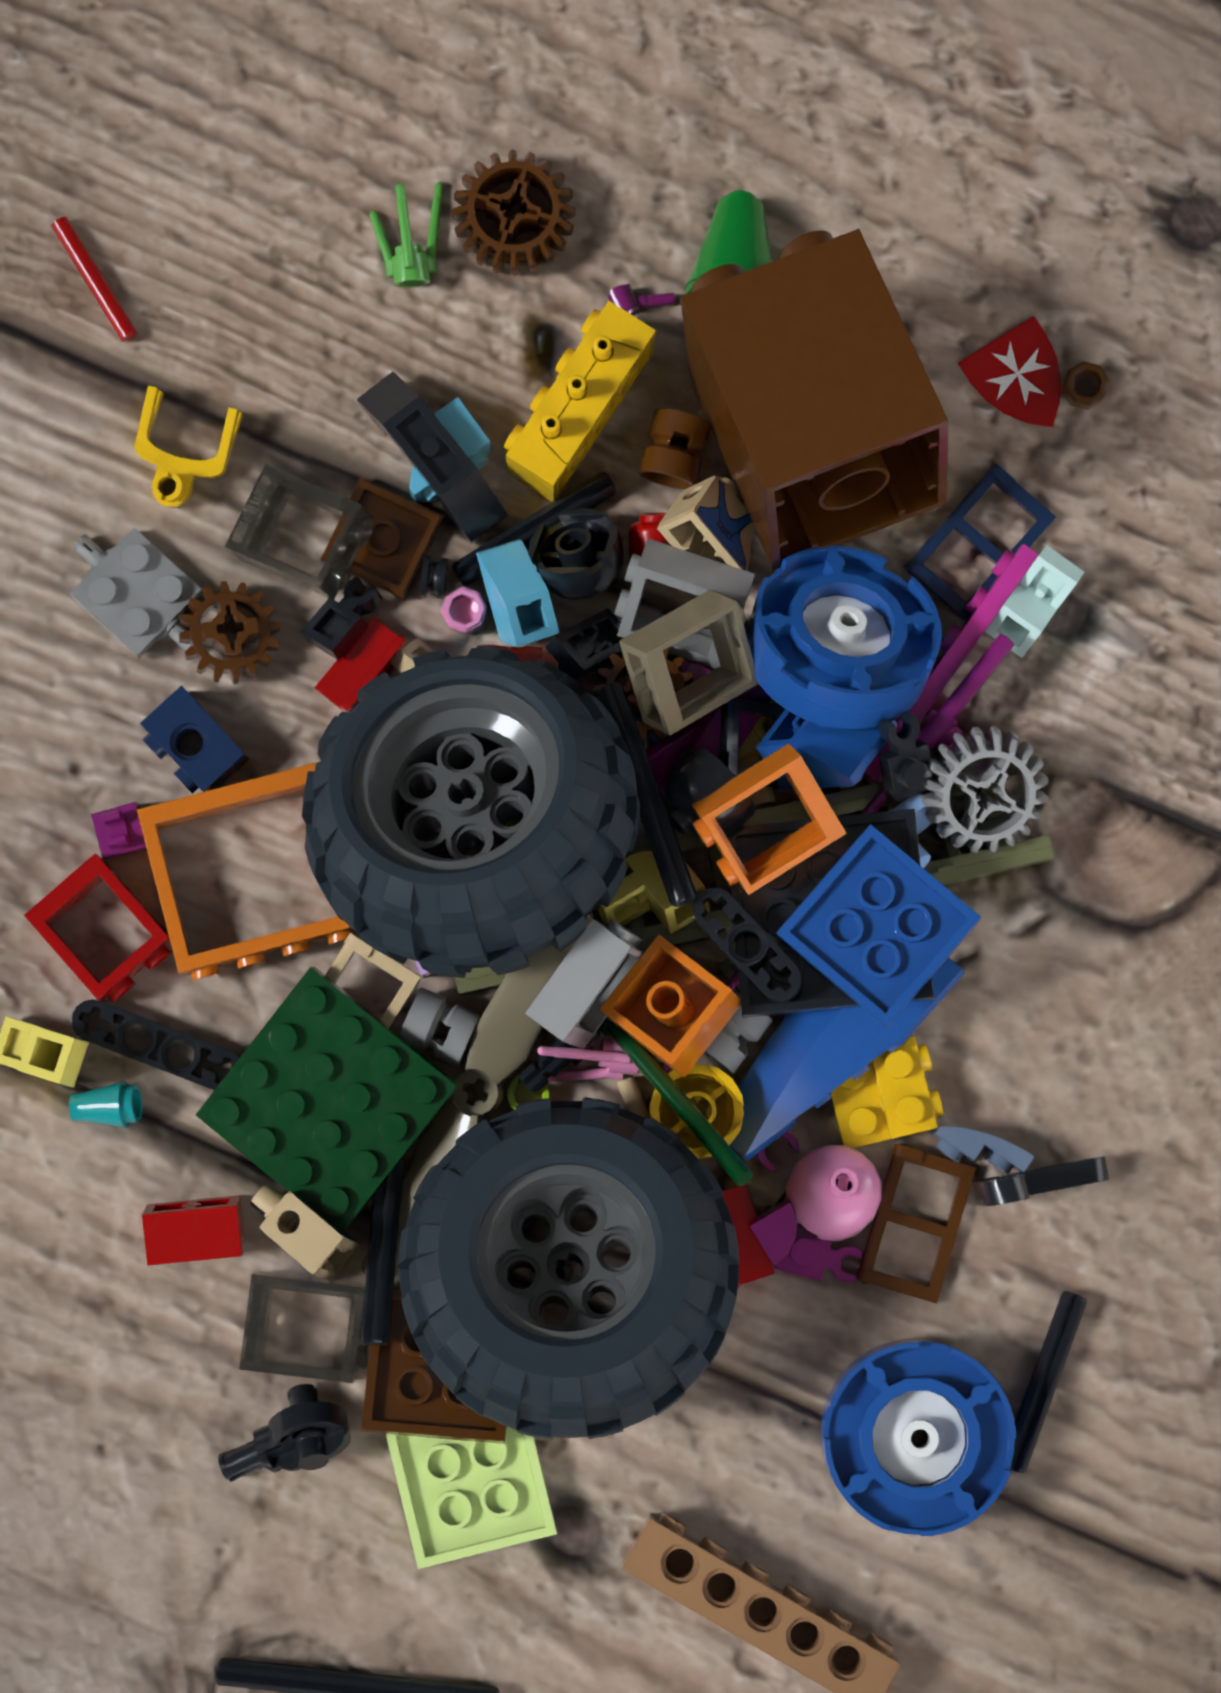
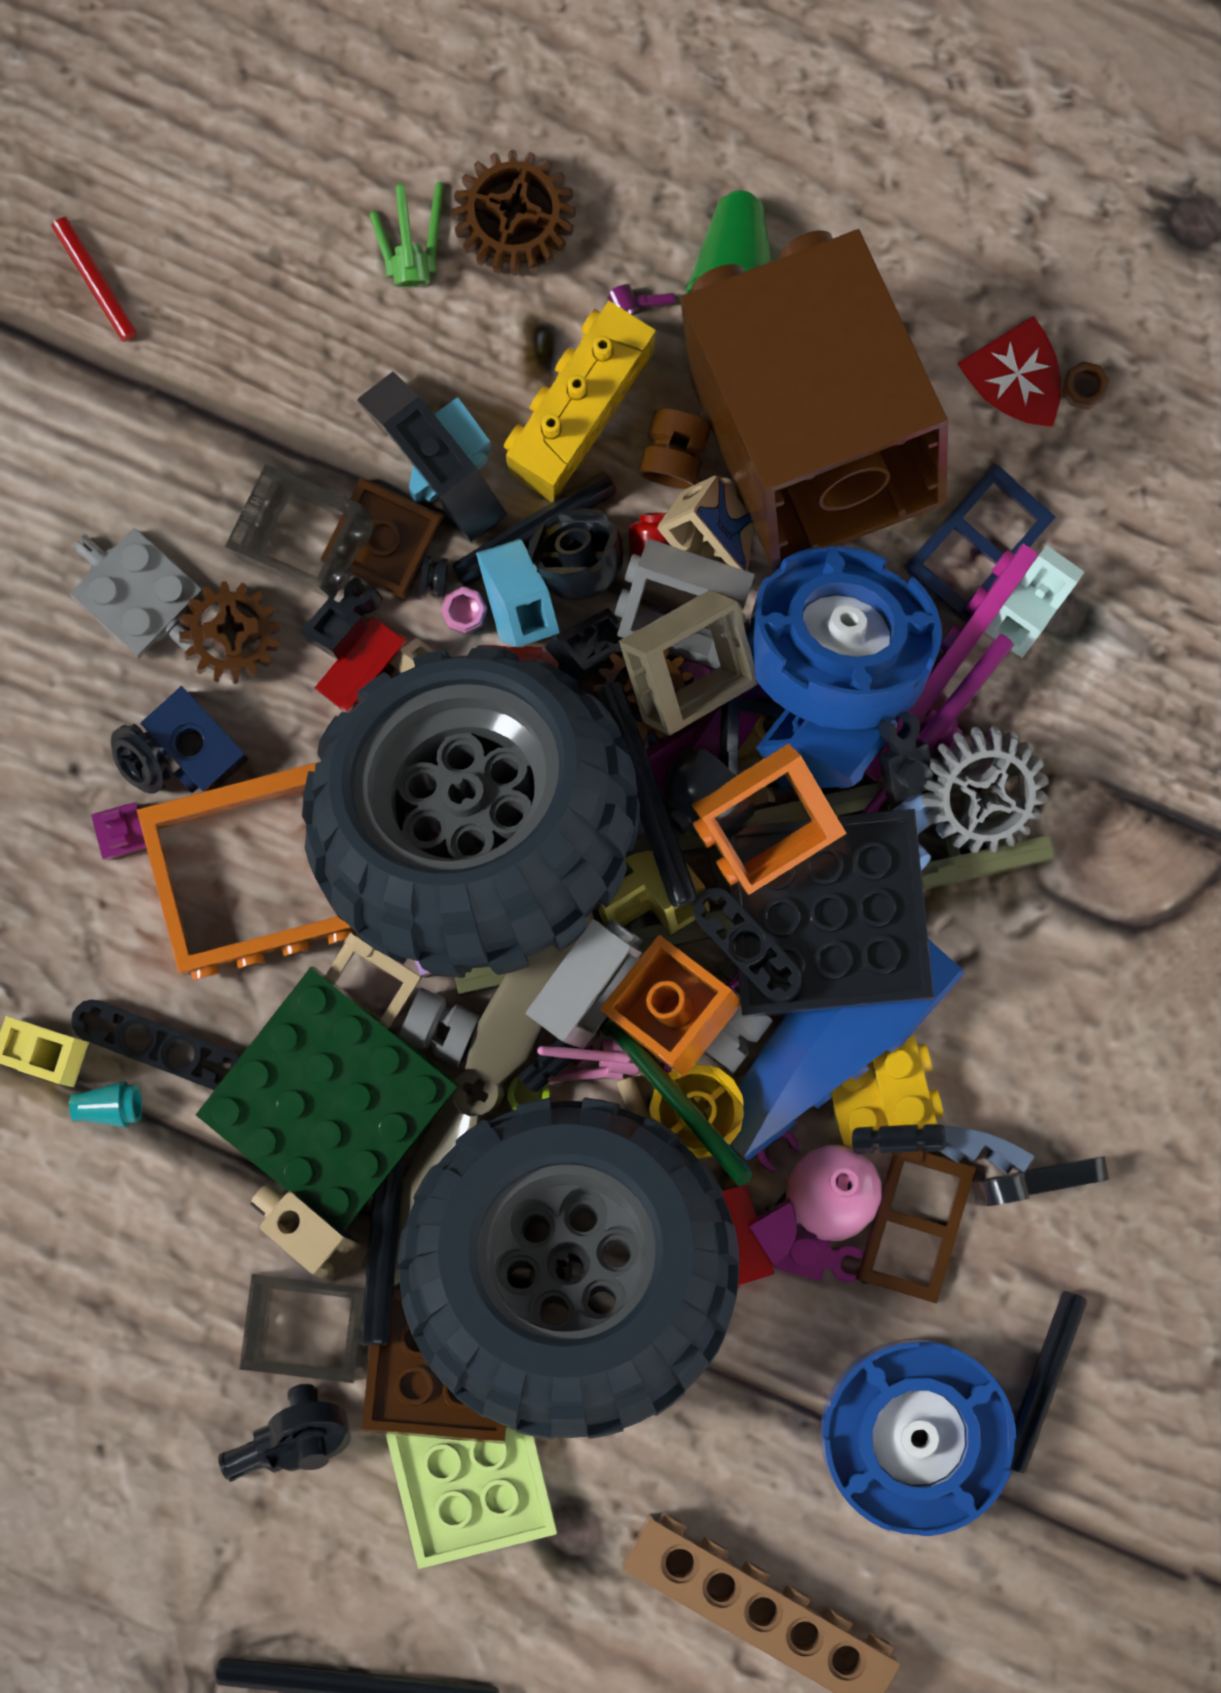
red window [24,853,171,1002] -> none
yellow piece [134,385,243,508] -> none
red hinge [142,1195,245,1266] -> none
blue plate [776,824,981,1029] -> none
none -> black gear [111,724,170,794]
none -> black axle [852,1124,946,1154]

